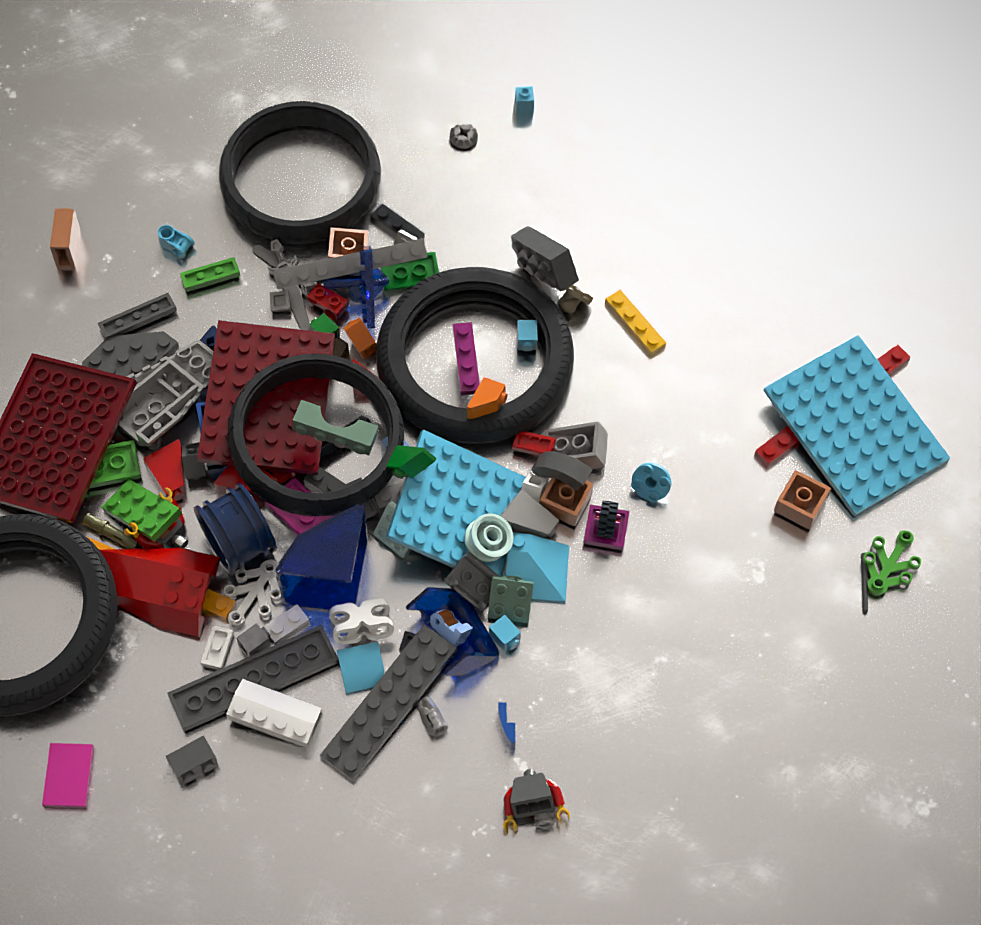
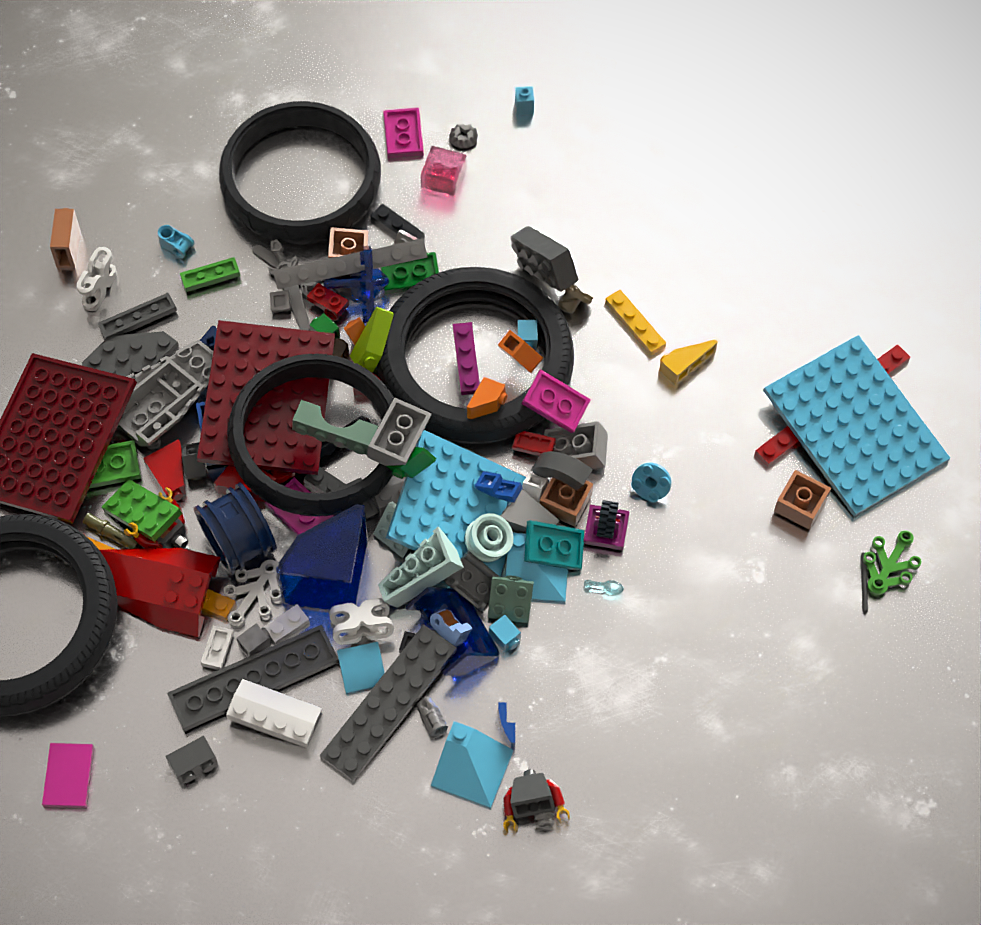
none -> white piece [77,247,117,311]
none -> lime slope [350,307,394,372]
none -> light grey slope [367,398,432,466]
none -> light aqua wedge [378,527,463,608]
none -> dark pink tile [383,107,424,158]
none -> clear pink piece [420,146,467,197]
none -> medium azure slope [431,721,514,809]
none -> blue slope [475,471,523,502]
none -> orange slope [498,330,543,373]
none -> dark pink tile [521,369,591,433]
none -> teal tile [524,520,584,571]
none -> clear light blue piece [584,579,624,595]
none -> yellow slope [659,339,718,385]

